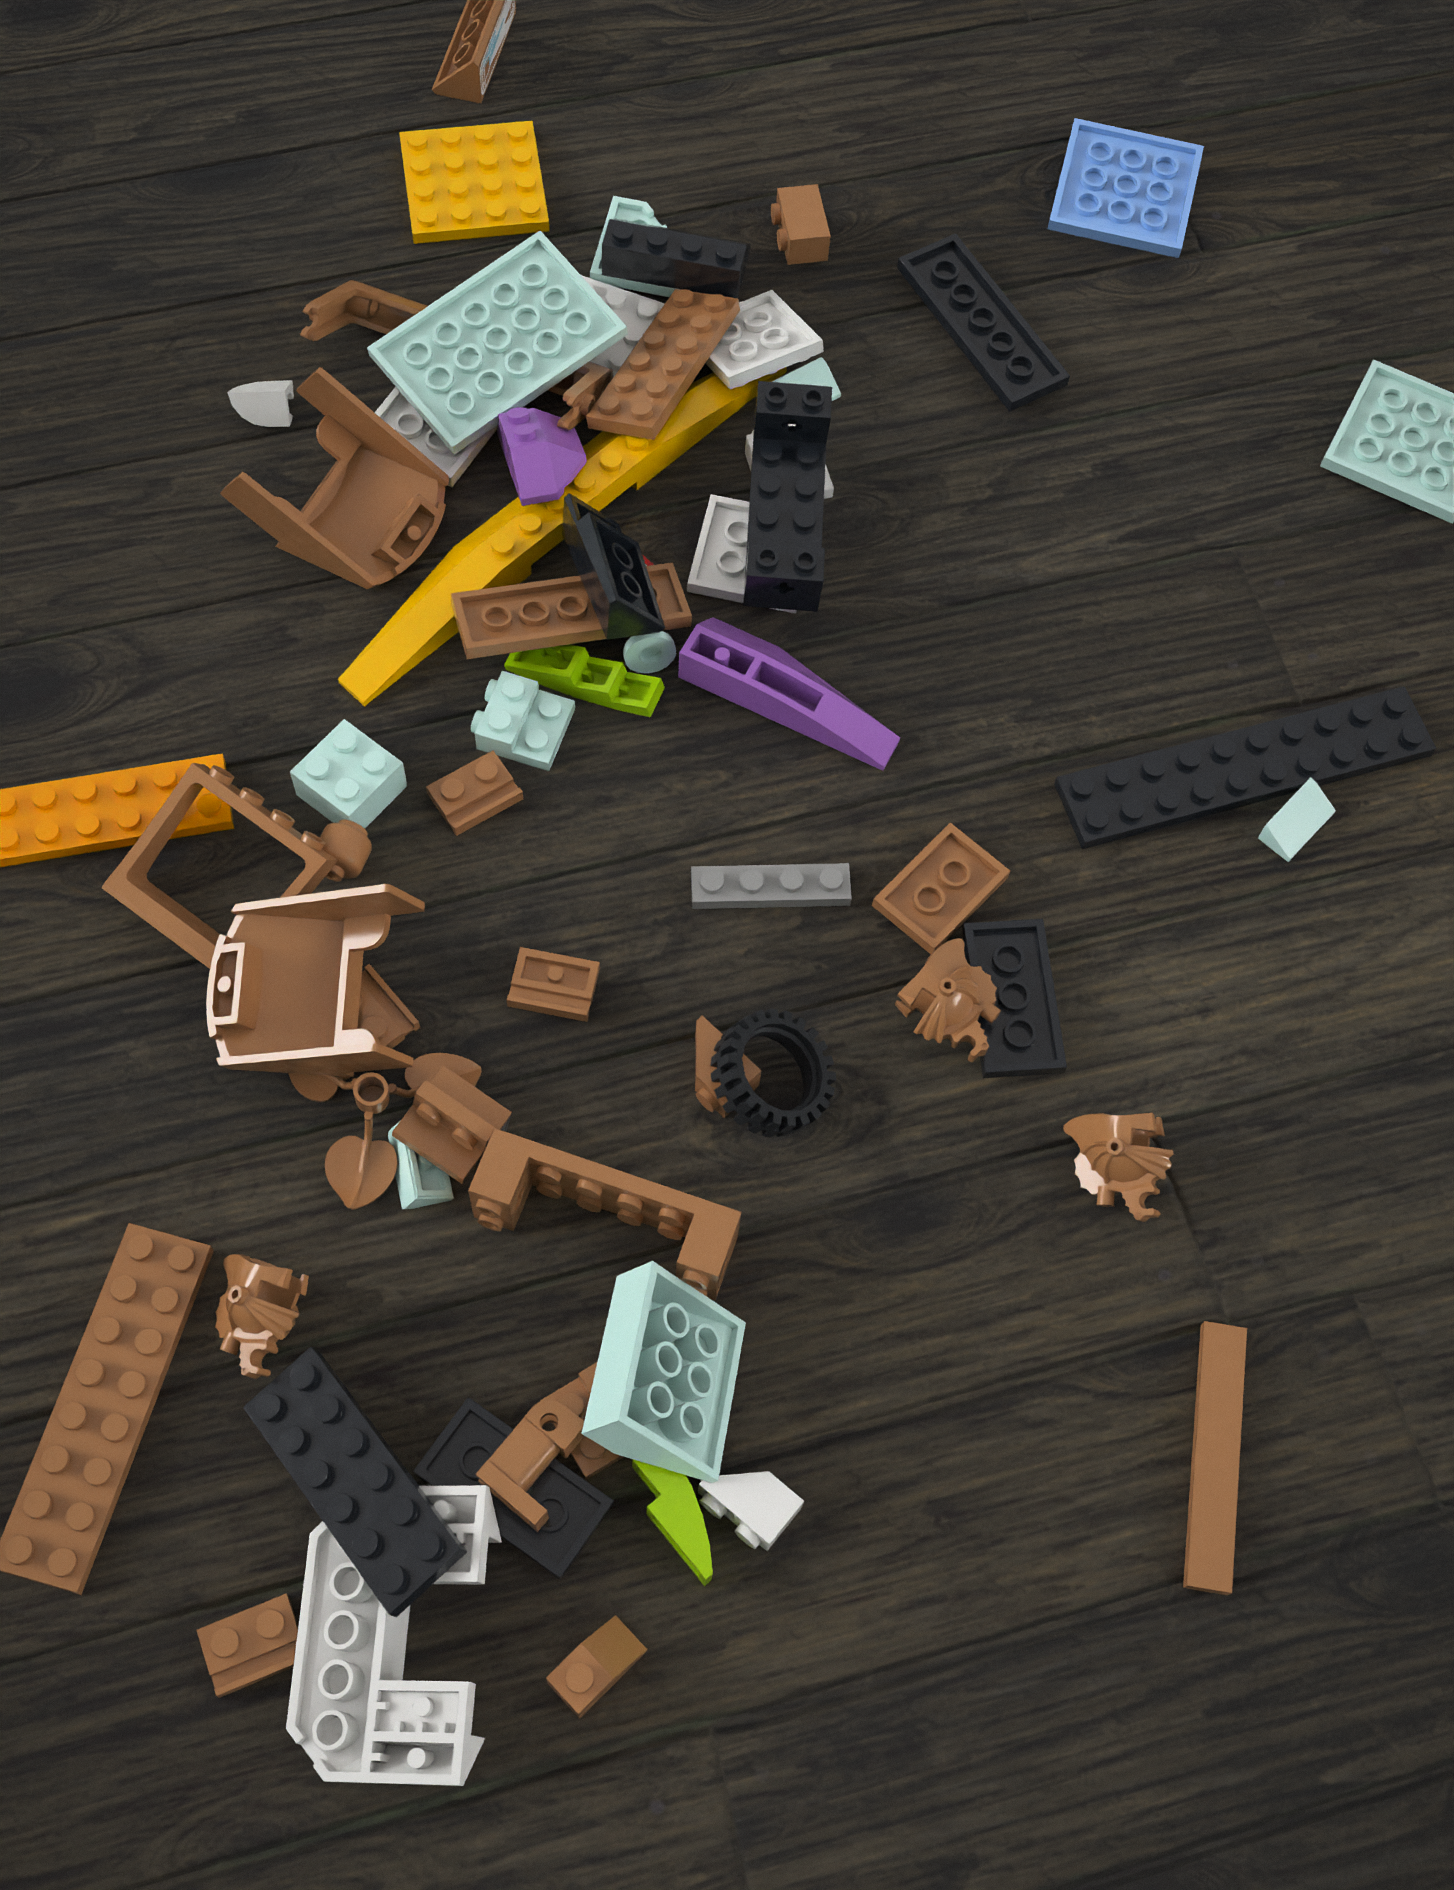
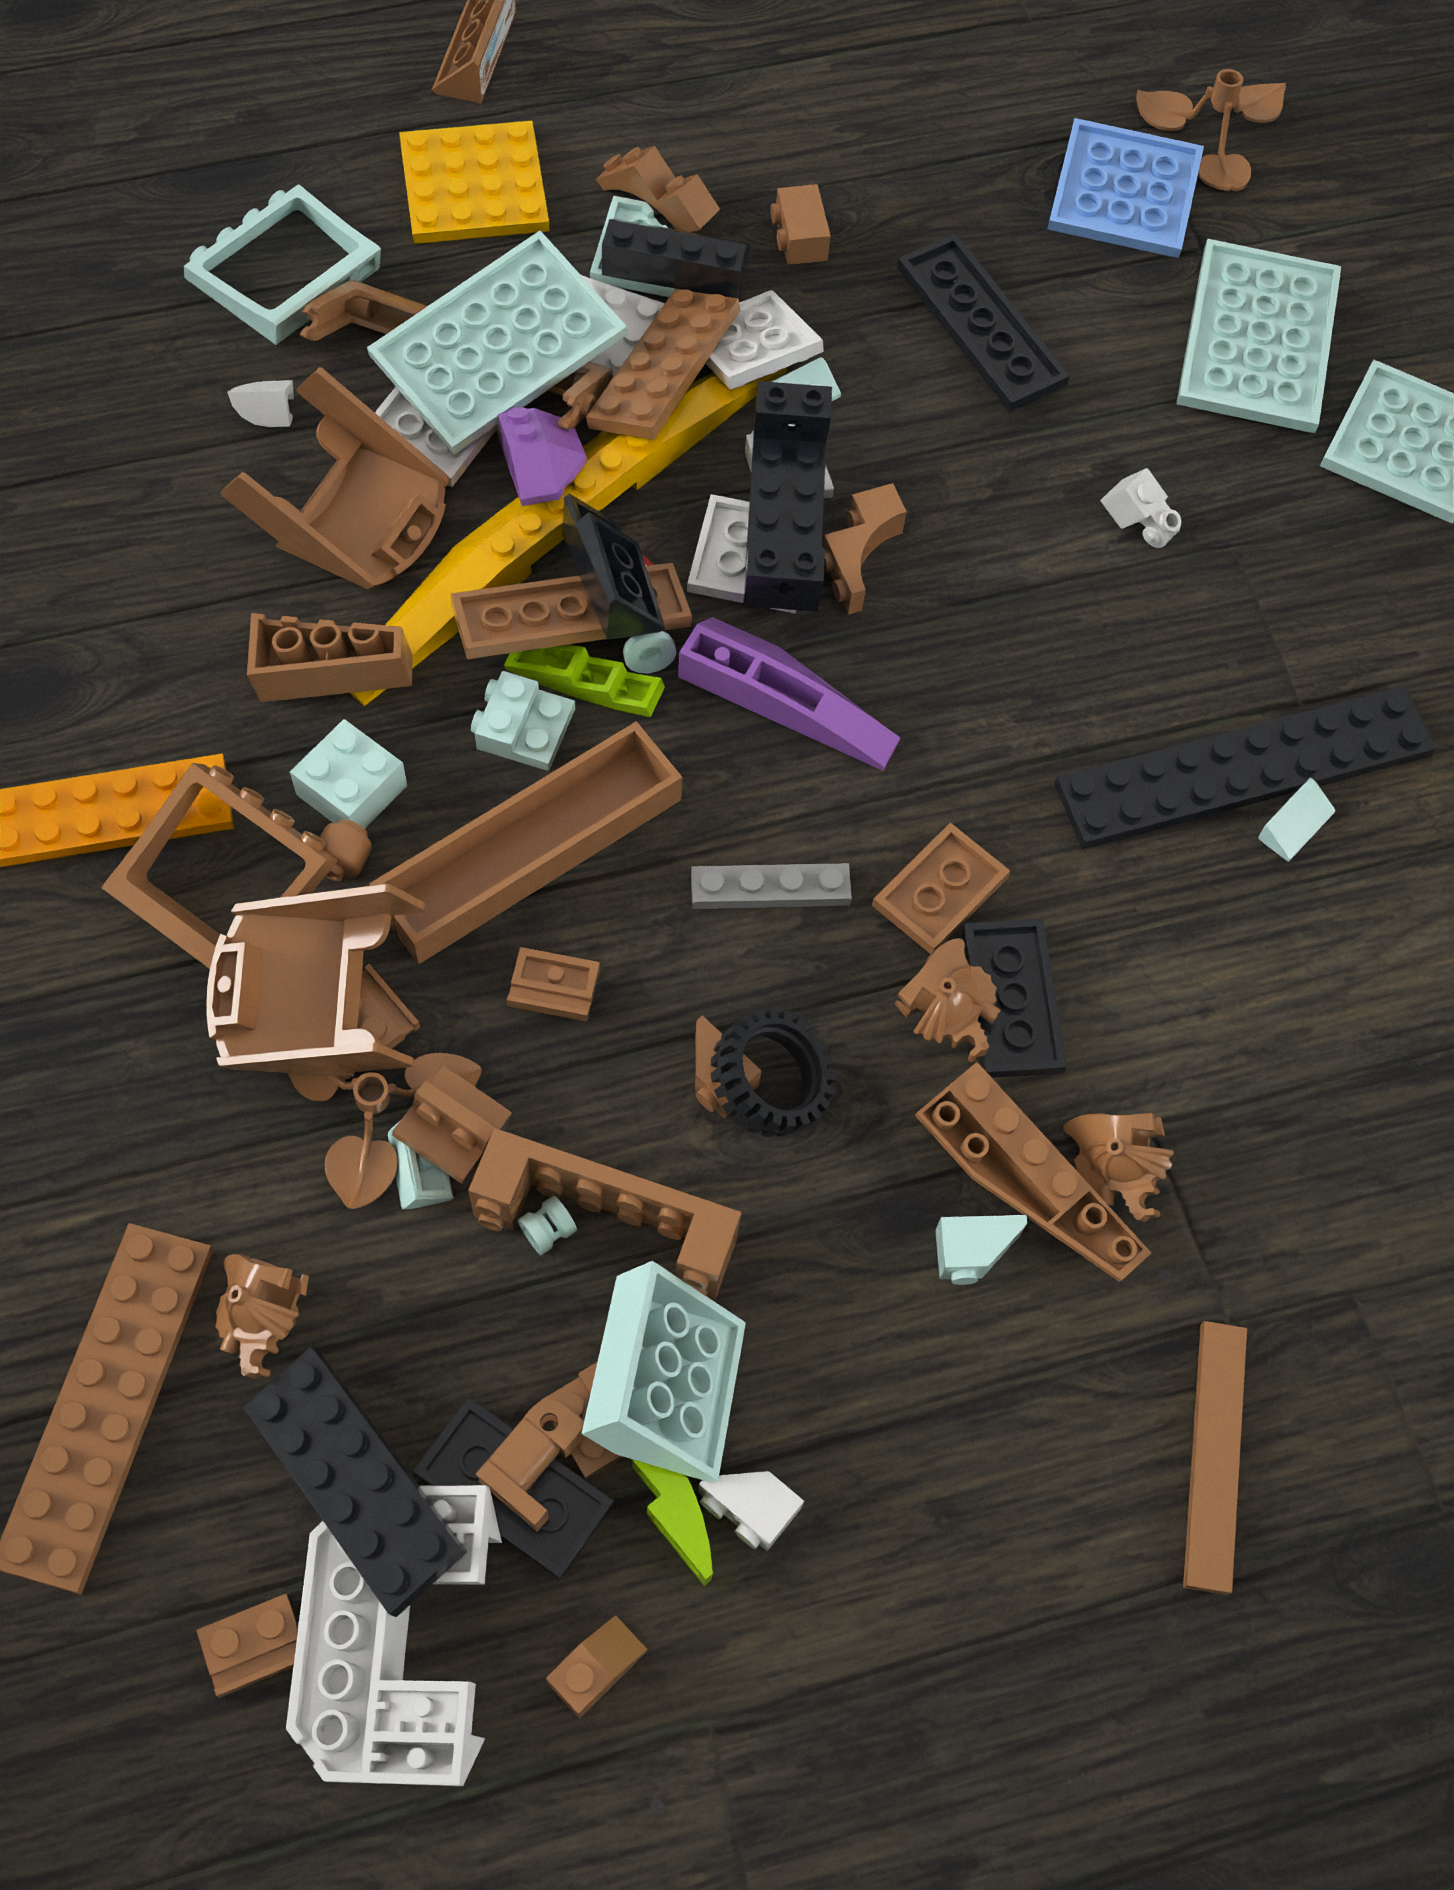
medium nougat plate [426,750,523,836] -> none
none -> light aqua windscreen [184,184,381,345]
none -> medium nougat wedge [247,613,413,702]
none -> medium nougat piece [369,721,682,964]
none -> light aqua wheel [517,1196,577,1255]
none -> medium nougat arch [596,146,720,232]
none -> medium nougat arch [823,483,907,615]
none -> medium nougat wedge [915,1062,1151,1282]
none -> light aqua slope [936,1215,1027,1285]
none -> white brick [1100,468,1181,548]
none -> medium nougat plant [1136,69,1286,191]
none -> light aqua plate [1176,239,1341,433]

